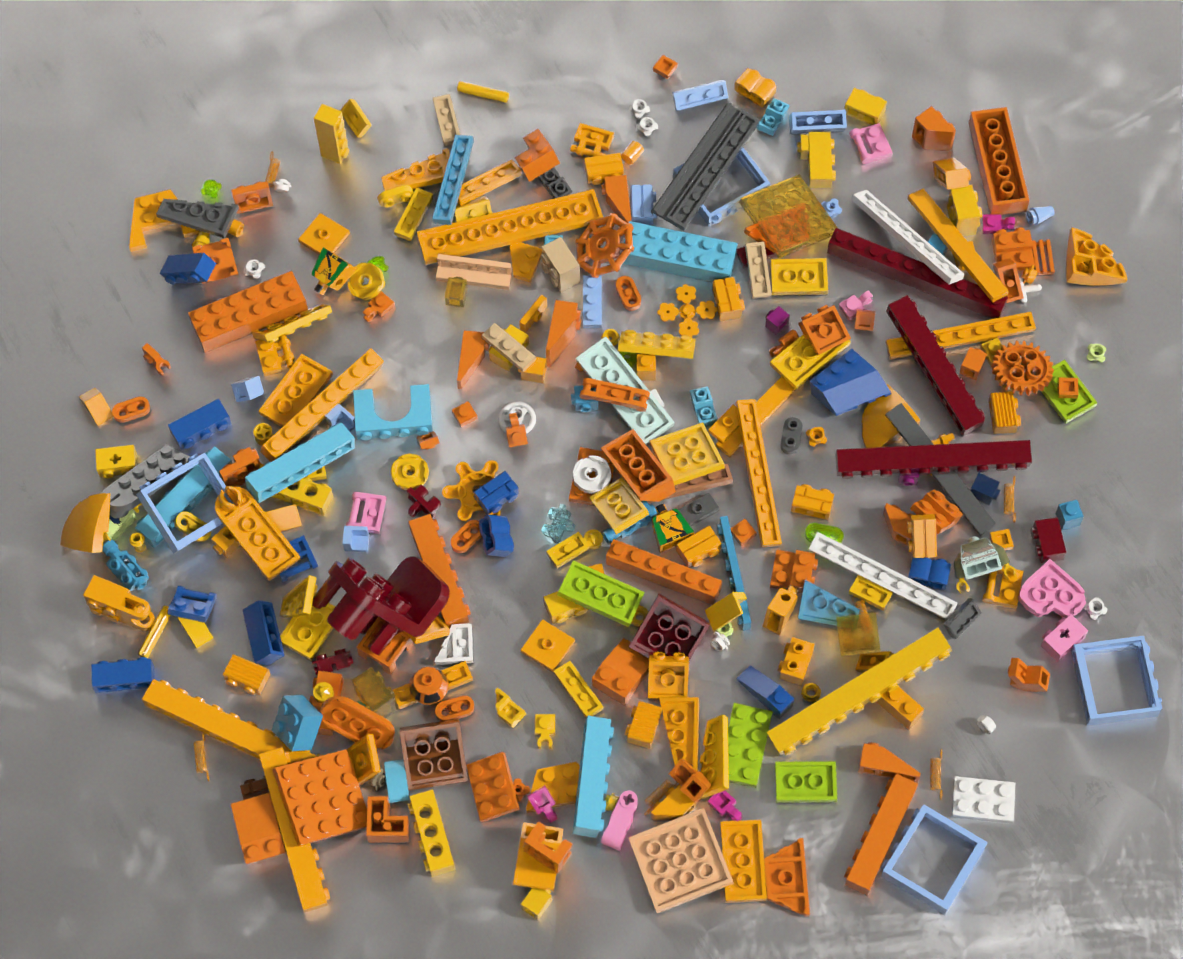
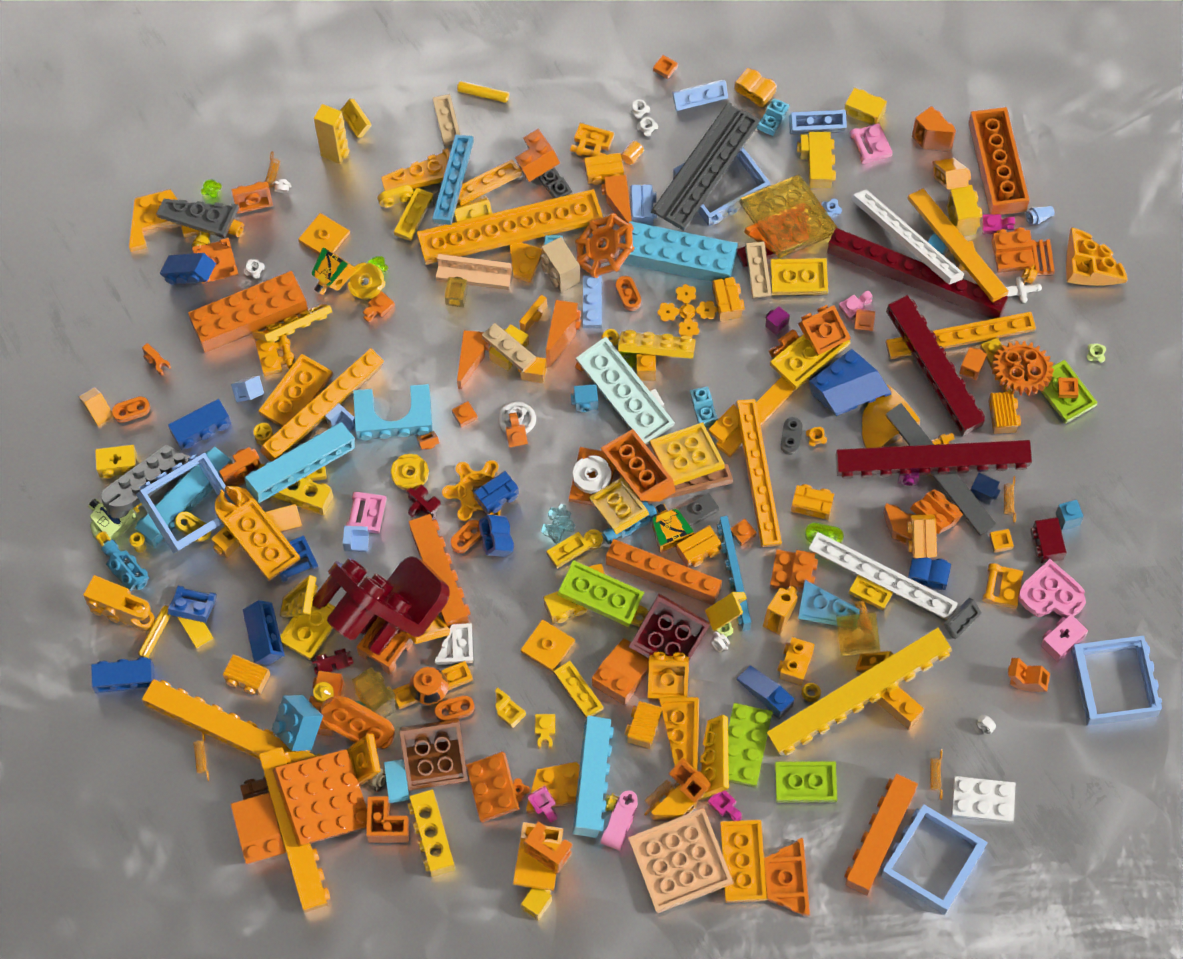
light orange brick [60,493,111,553] -> none
orange plate [579,378,650,412] -> none
orange slope [858,742,921,783] -> none
torso [954,536,1016,594] -> none
orange slope [992,258,1024,303] -> none
white plate [1084,597,1107,620] -> none

